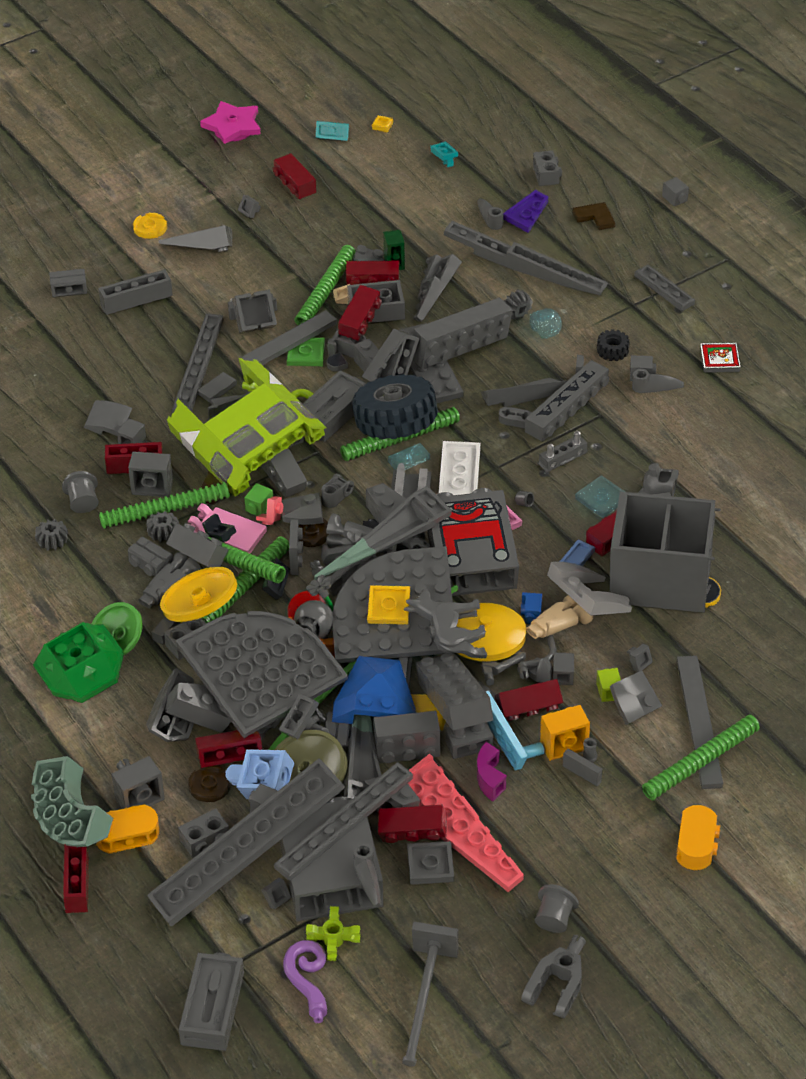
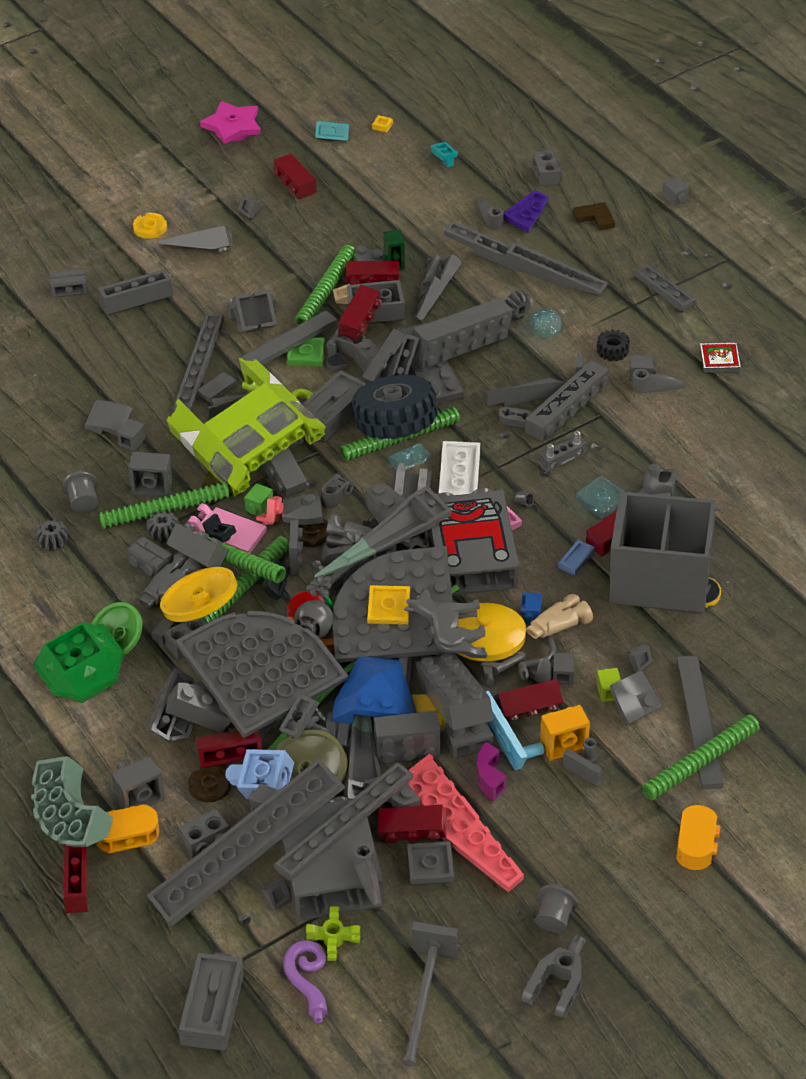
dark red brick [105,442,163,474] -> none
light grey wedge [547,562,632,616] -> none

